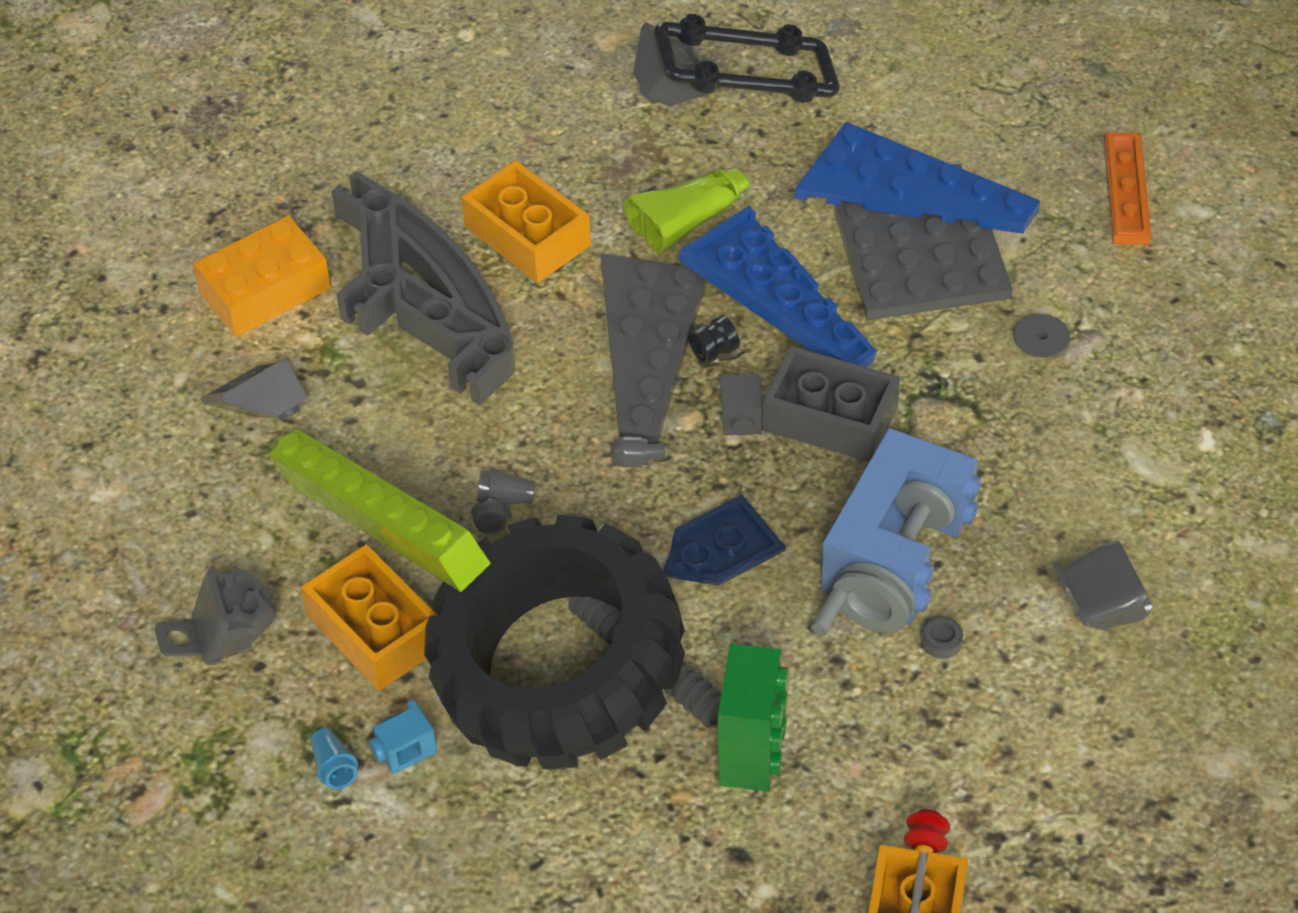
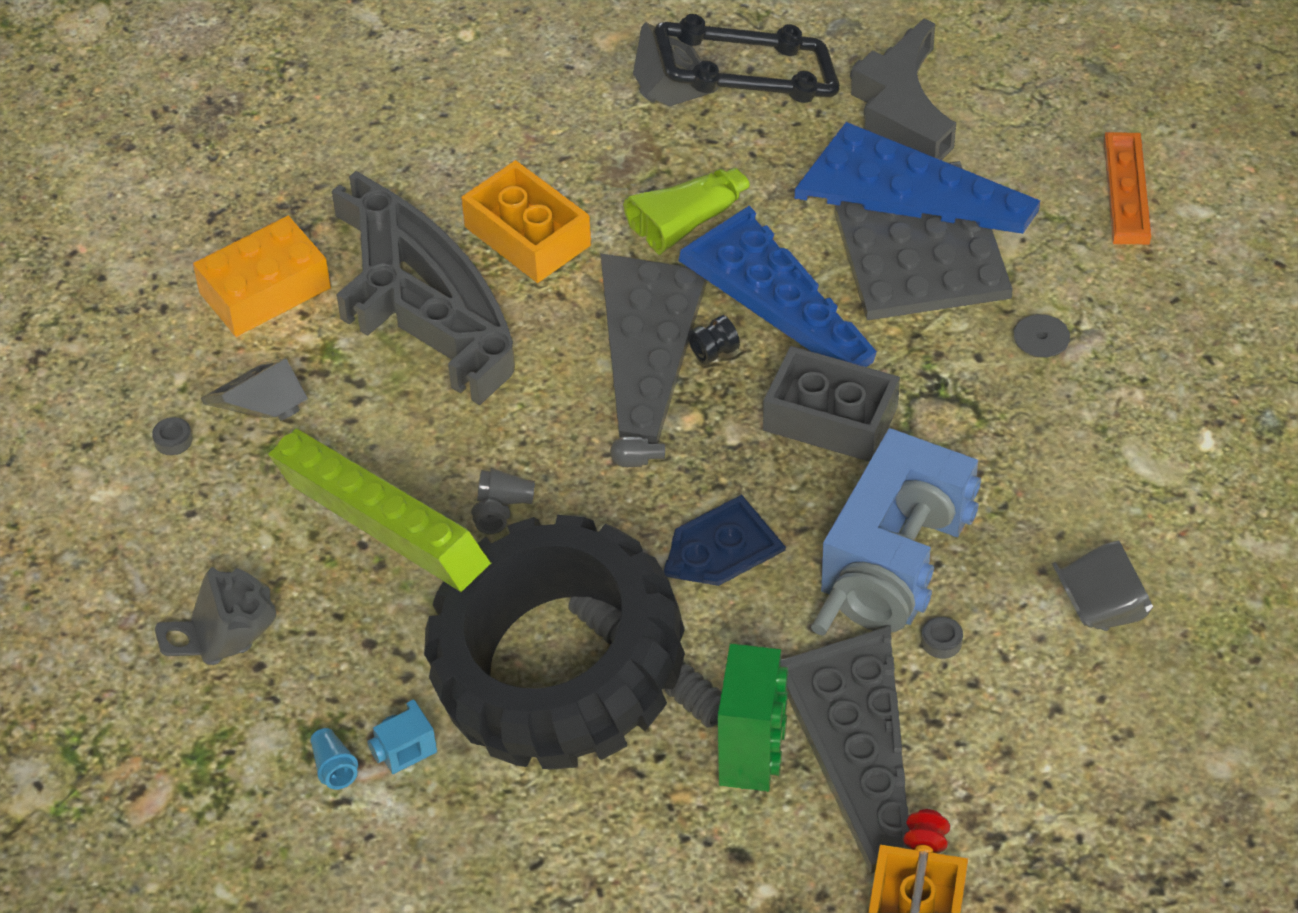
light orange brick [301,544,437,691] -> none
dark grey brick [721,374,762,436] -> none
none -> dark grey tile [152,417,193,455]
none -> dark grey wing [781,626,910,874]
none -> dark grey arch [850,18,956,160]

